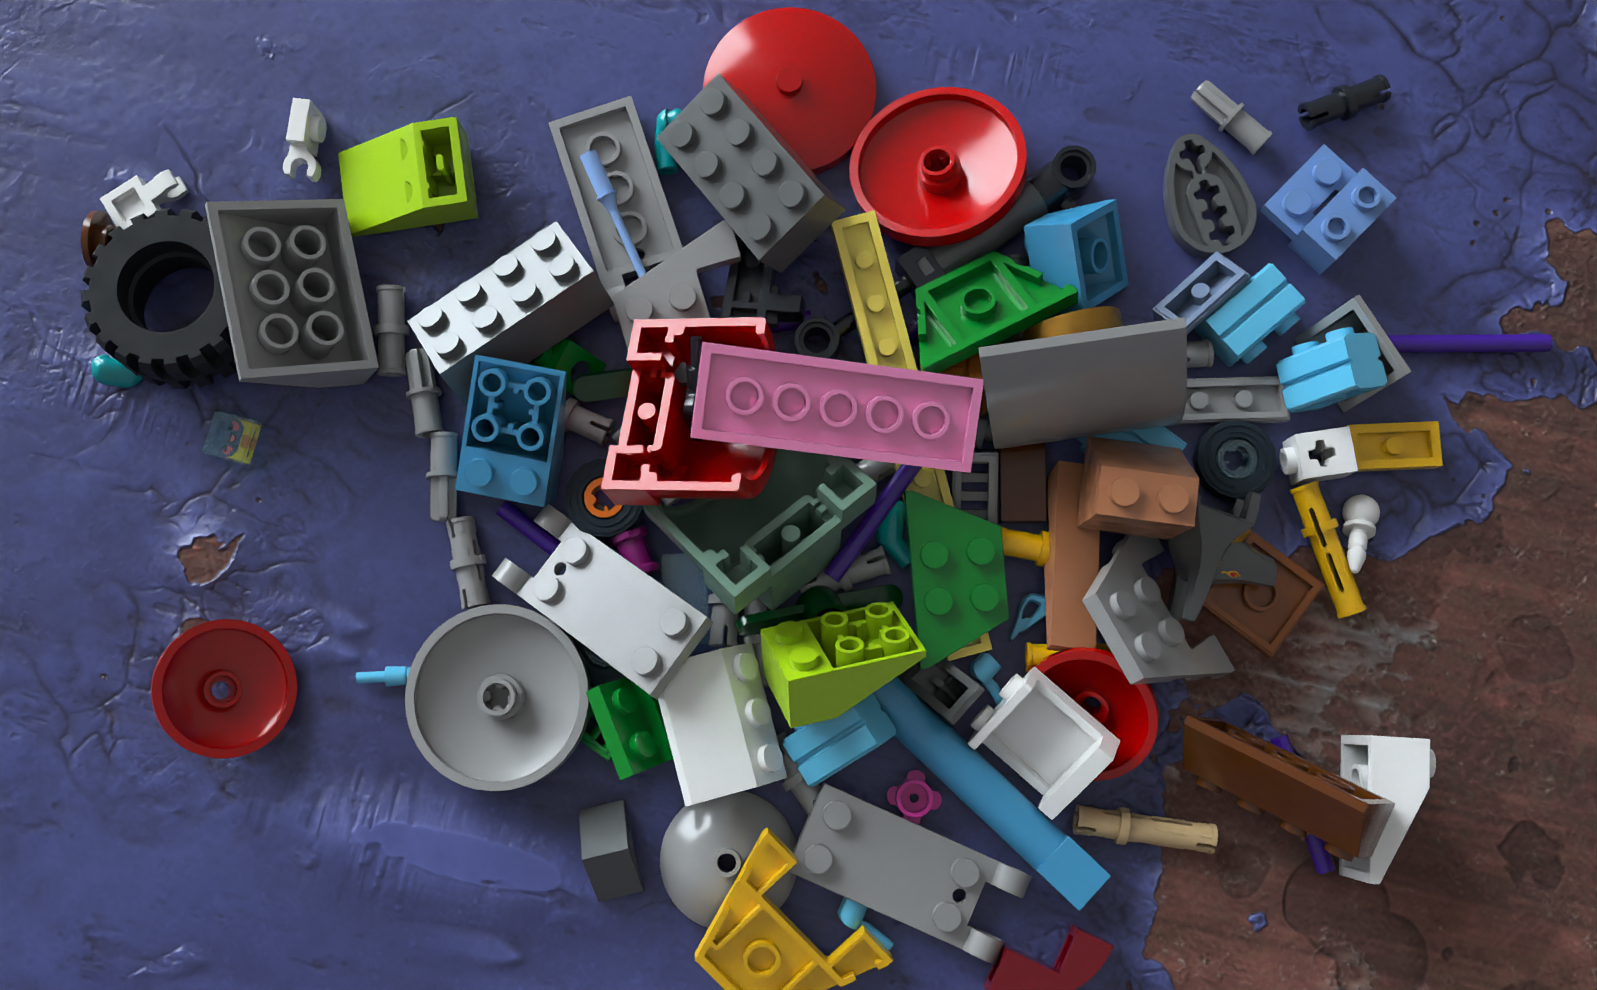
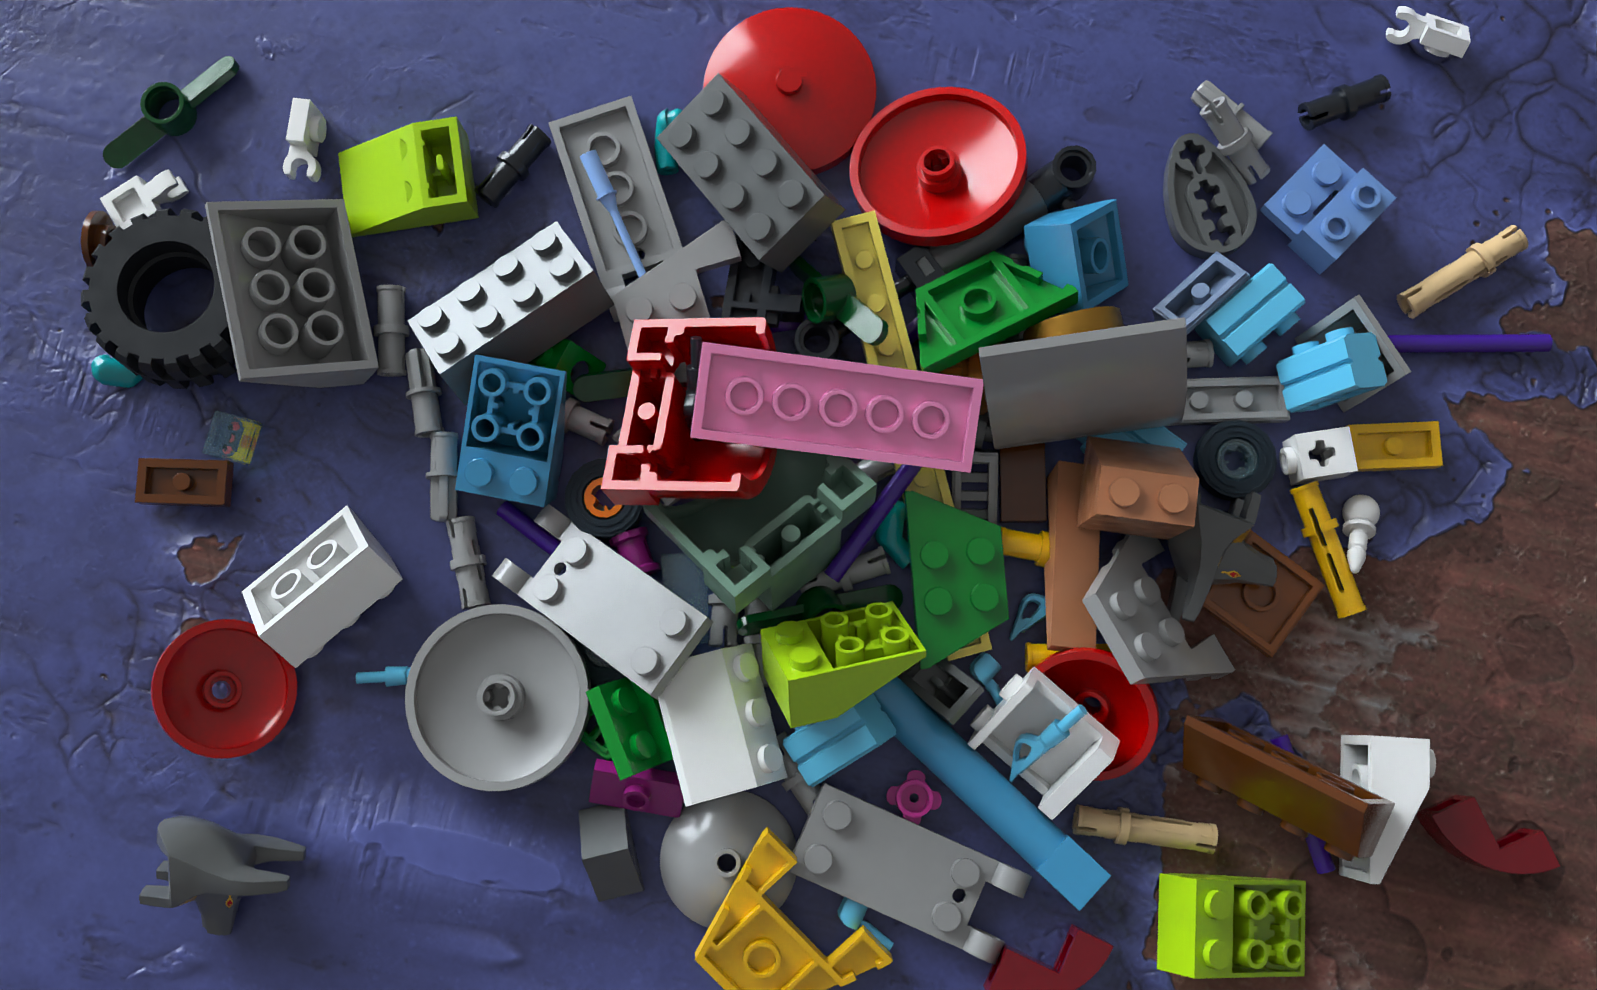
none -> dark green piece [103,56,240,168]
none -> reddish brown plate [135,458,234,507]
none -> dark grey piece [139,815,306,936]
none -> white slope [242,505,403,668]
none -> black pin [474,124,551,208]
none -> magenta plate [589,758,684,818]
none -> dark green piece [789,256,888,346]
none -> medium azure hand [1009,704,1087,783]
none -> lime slope [1157,873,1306,979]
none -> light grey pin [1200,96,1271,185]
none -> white plate [1386,6,1471,58]
none -> tan pin [1397,225,1528,319]
none -> dark red brick [1416,795,1560,874]

